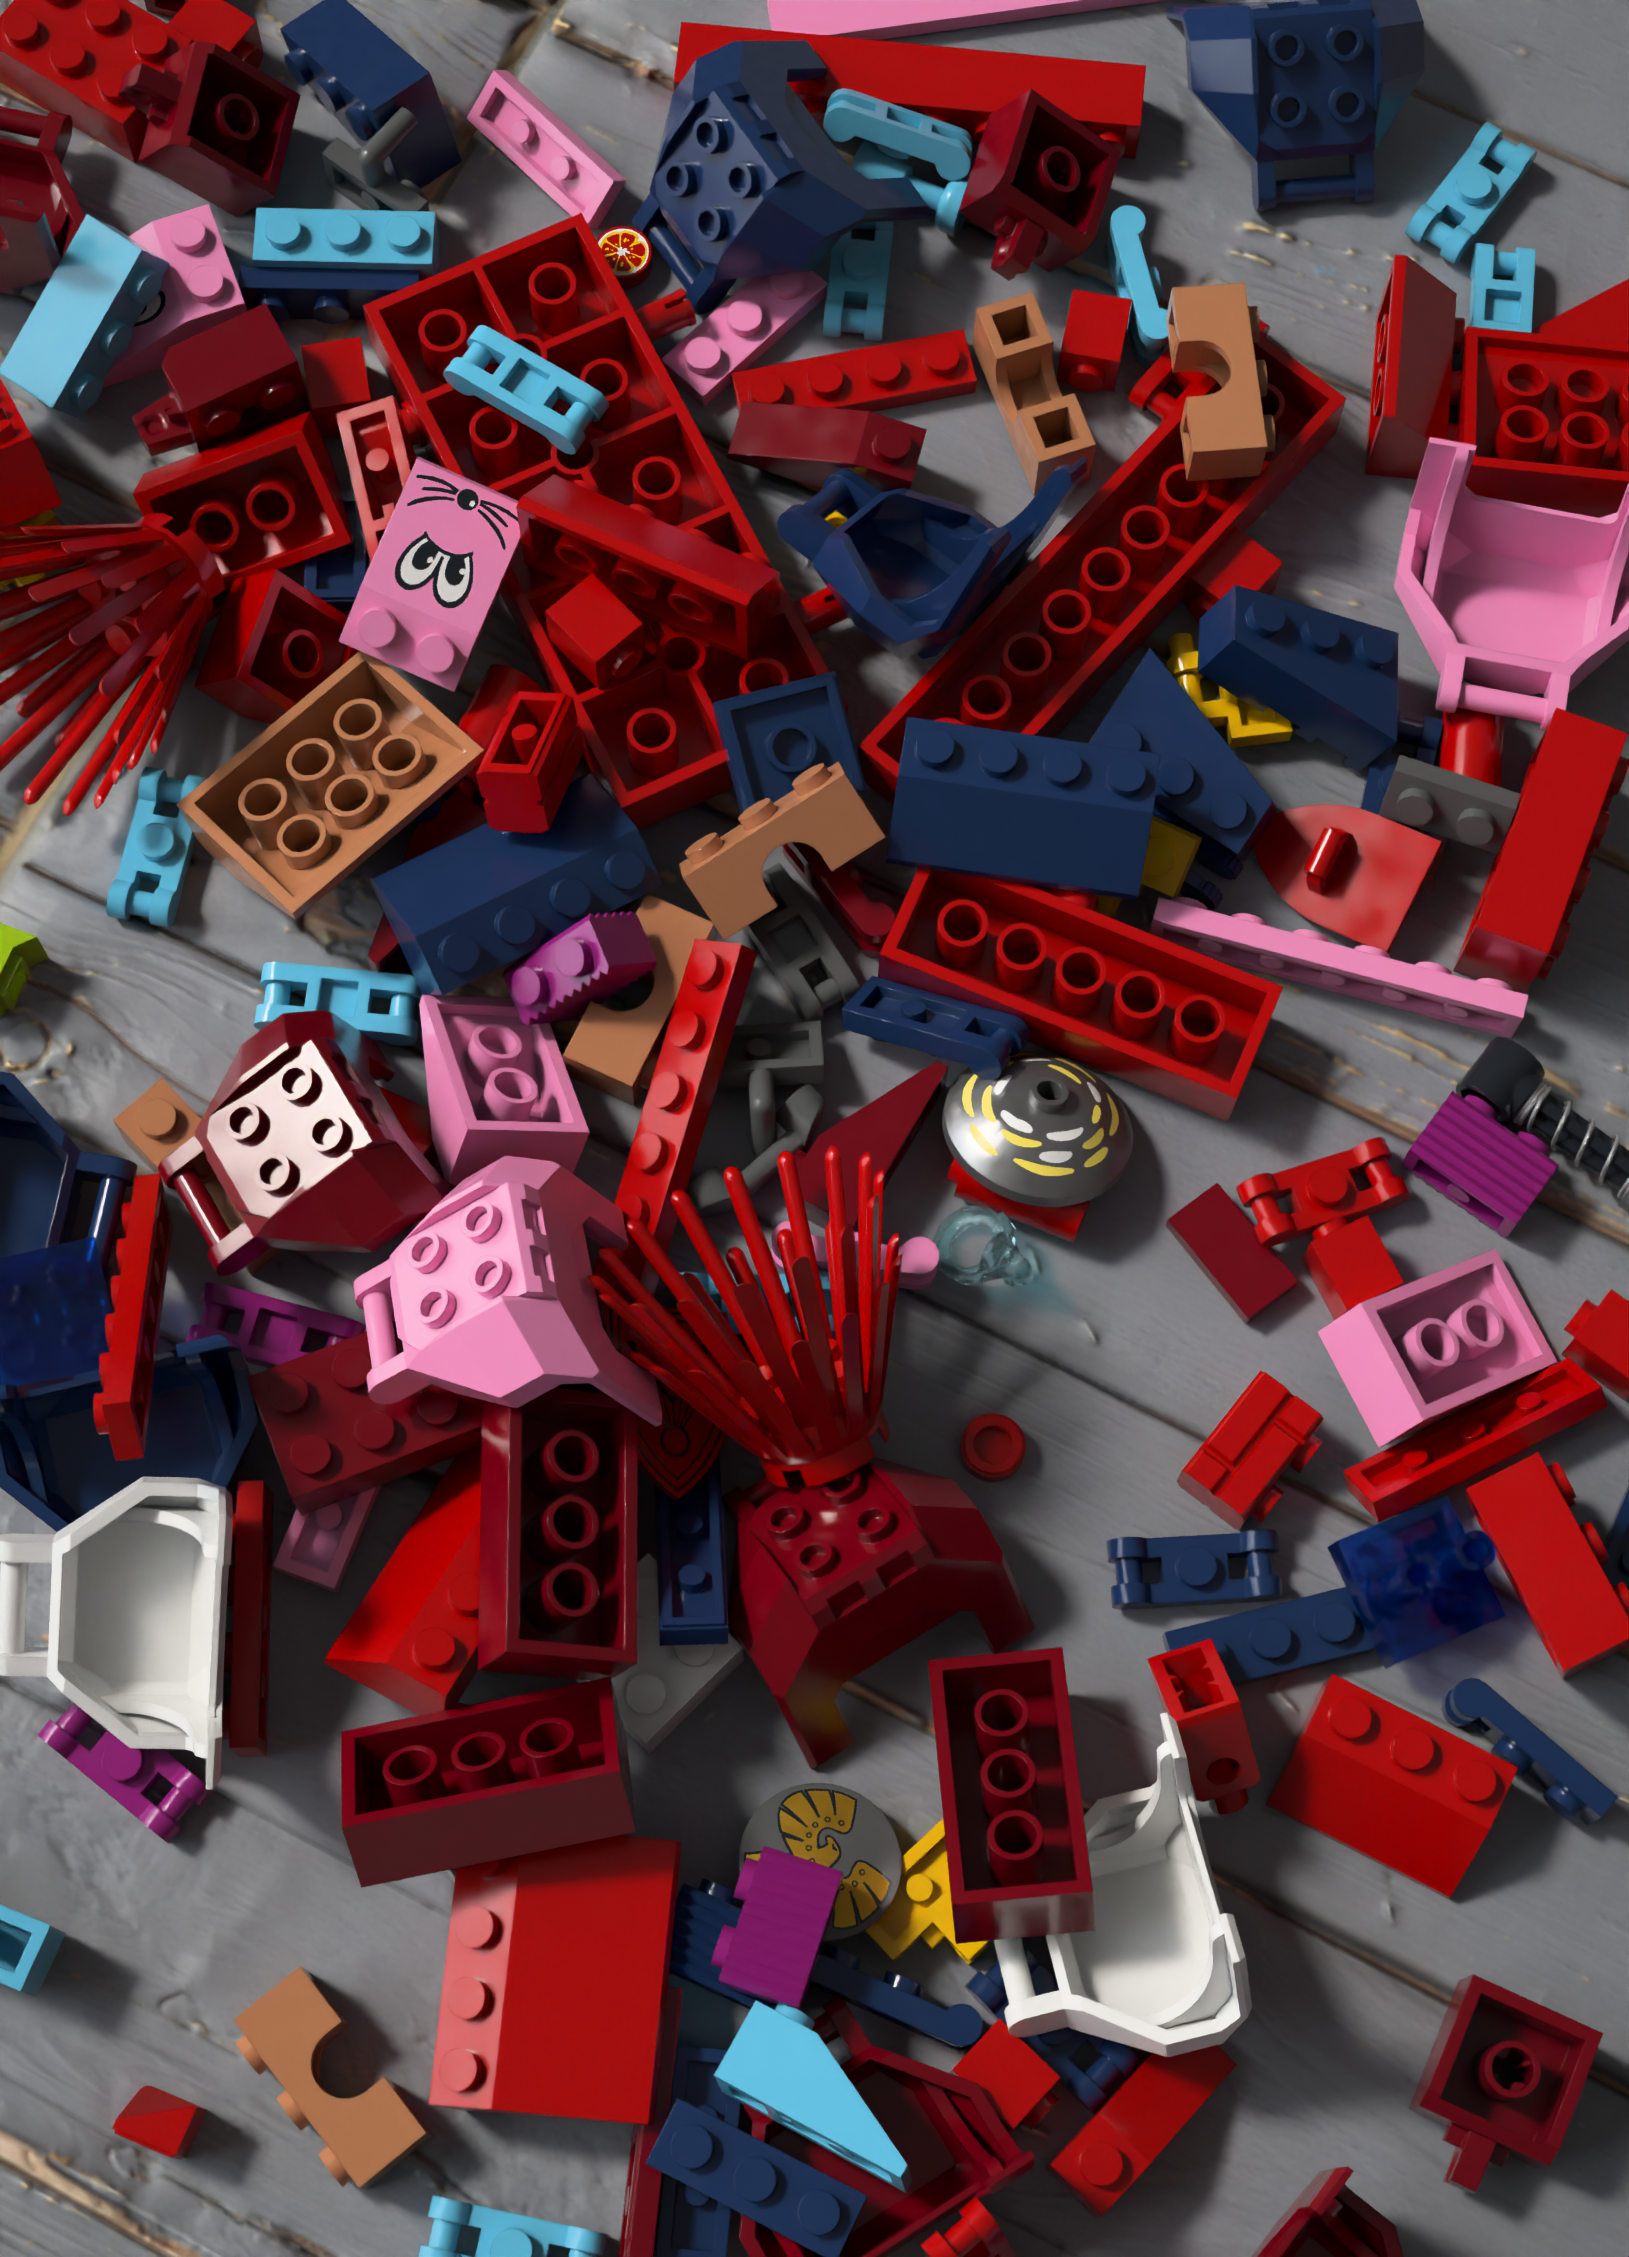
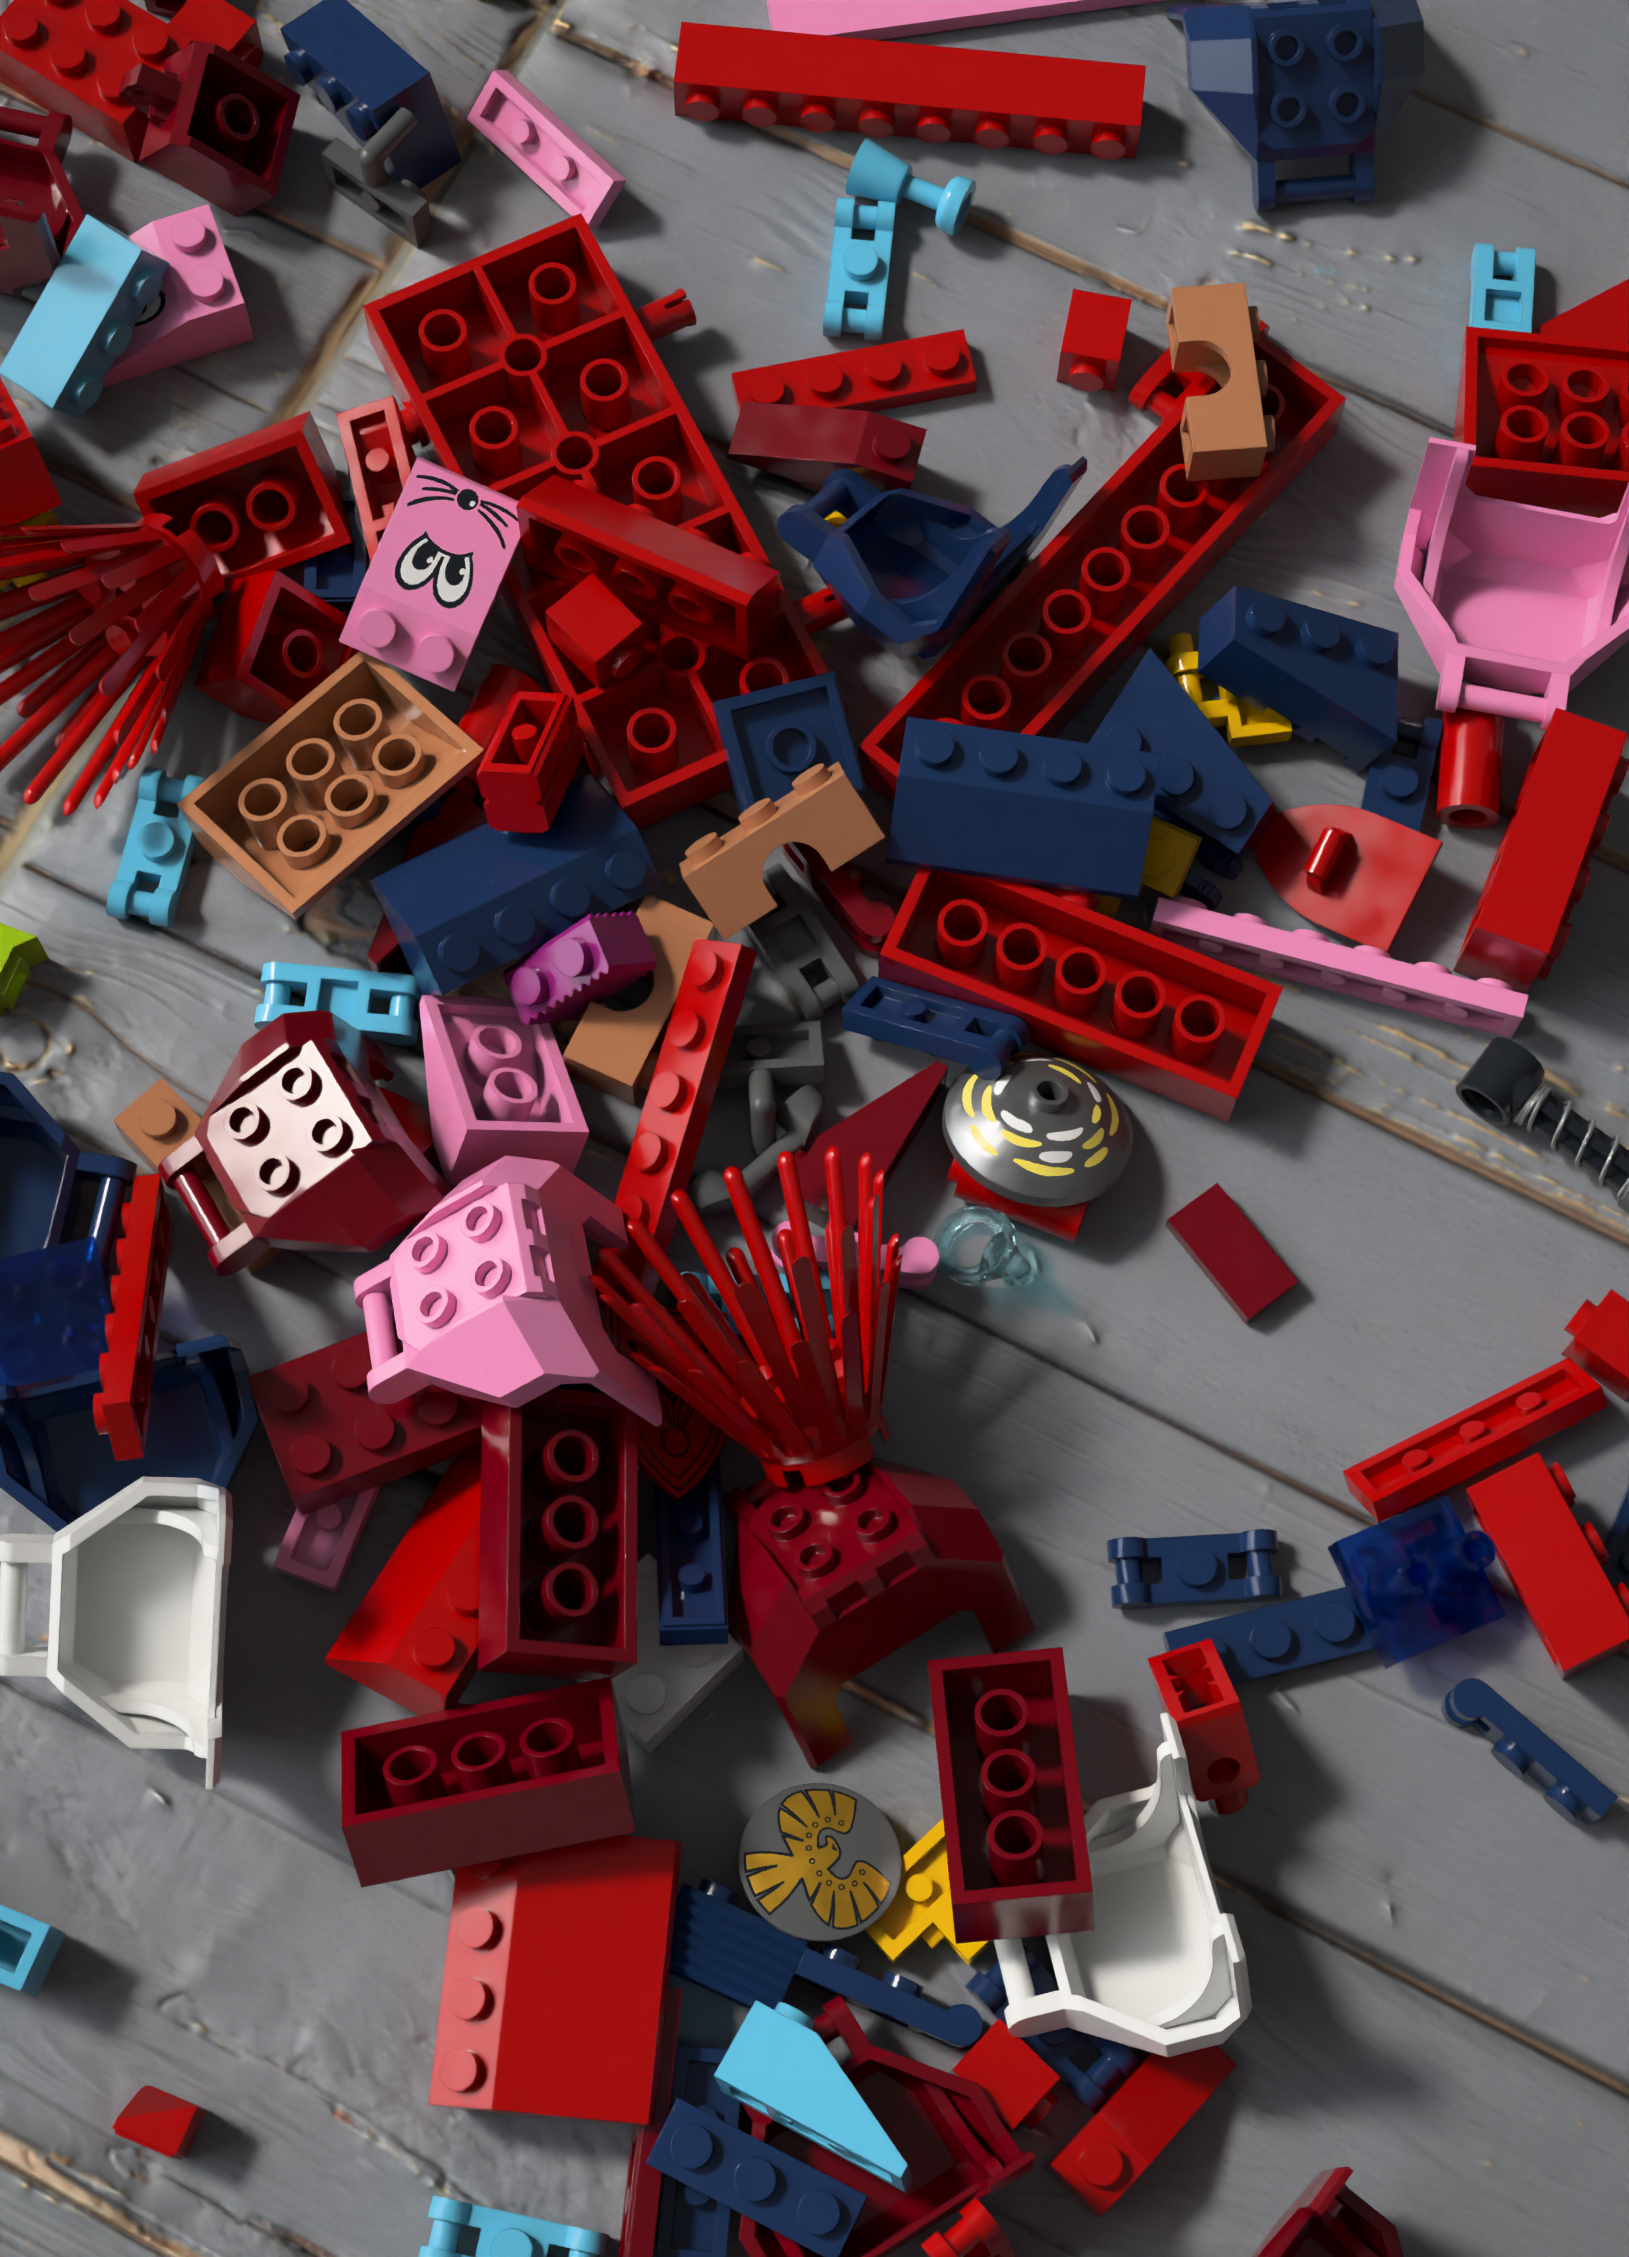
magenta plate [37,1702,213,1844] -> none
dark red hinge [132,303,310,457] -> none
magenta plate [186,1282,366,1368] -> none
red plate [222,1480,274,1757] -> none
nougat arch [233,1966,433,2190] -> none
dark blue plate [239,266,421,324] -> none
medium azure brick [252,208,441,281] -> none
red brick [301,336,373,439] -> none
medium azure plate [443,325,609,455] -> none
red tile [596,226,652,289] -> none
dark blue piece [632,40,932,315] -> none
bright pink plate [661,271,828,408] -> none
magenta brick [711,1846,844,2011] -> none
medium azure plate [823,88,973,181] -> none
dark red hinge [958,89,1121,281] -> none
red tile [960,1413,1026,1482] -> none
nougat arch [972,291,1096,496] -> none
medium azure plate [1106,205,1169,369] -> none
red brick [1176,1371,1324,1530] -> none
red brick [1183,526,1283,623] -> none
red plate [1236,1137,1411,1248] -> none
red slope [1265,1674,1518,1899] -> none
red brick [1302,1215,1404,1321] -> none
bright pink slope [1318,1248,1558,1448] -> none
red slope [1365,255,1465,480] -> none
dark grey plate [1378,755,1521,903] -> none
magenta brick [1401,1091,1559,1238] -> none
medium azure plate [1405,121,1537,265] -> none
dark red hinge [1408,1974,1603,2194] -> none

